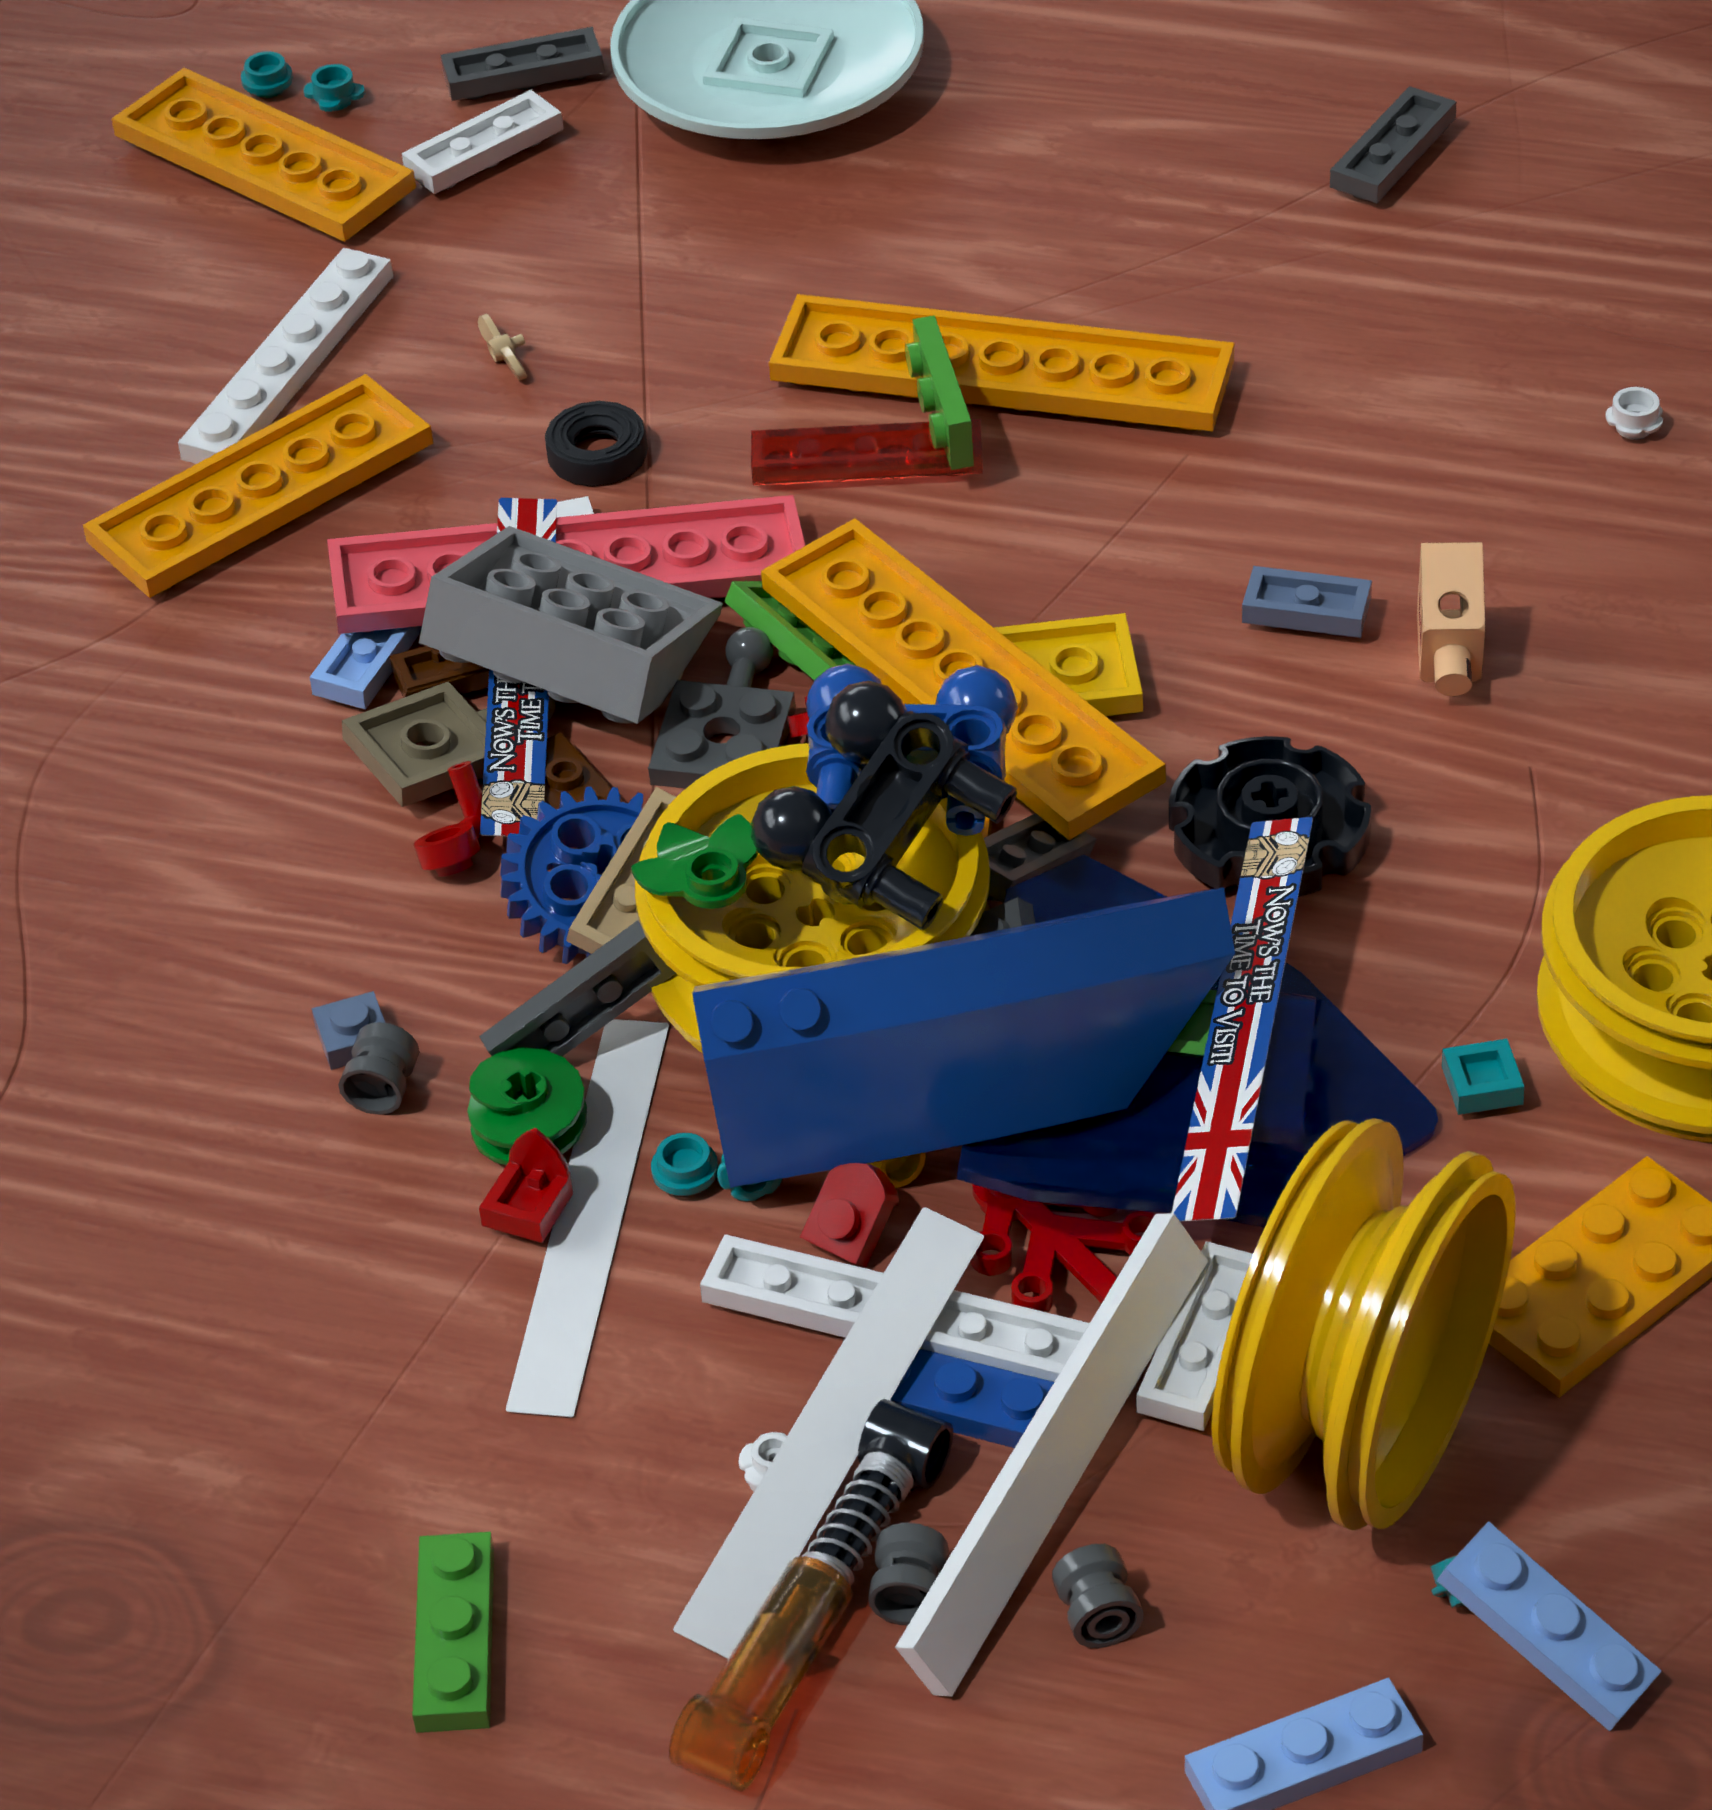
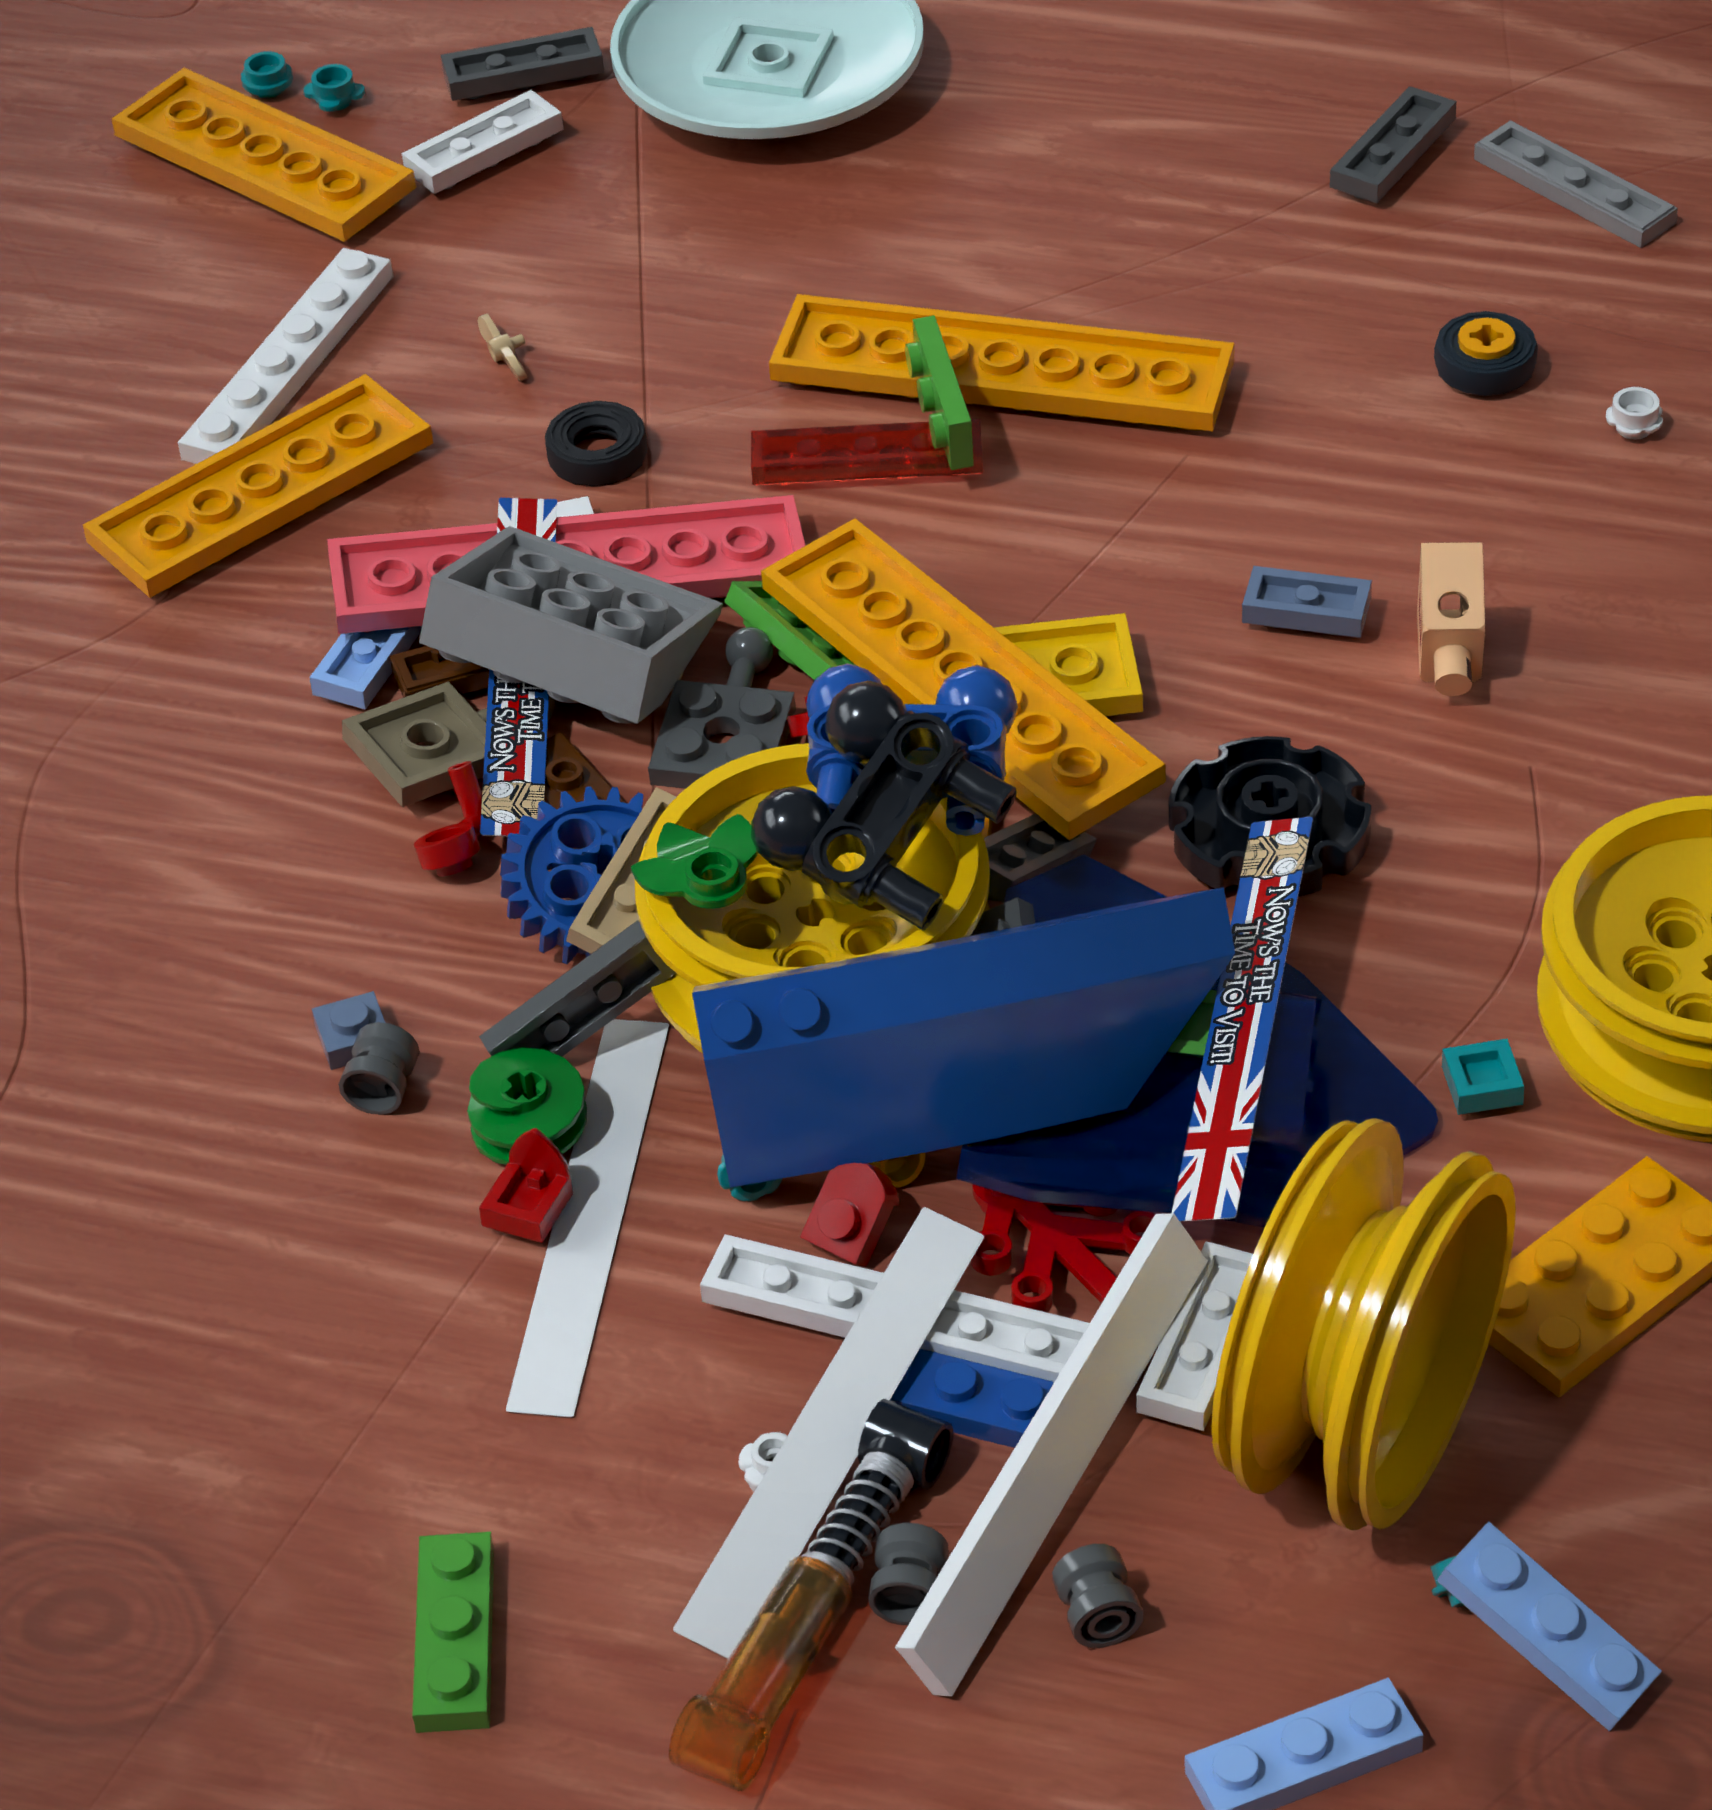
teal plate [651,1133,718,1196] -> none
none -> black wheel [1434,311,1538,396]
none -> light grey tile [1474,120,1678,248]

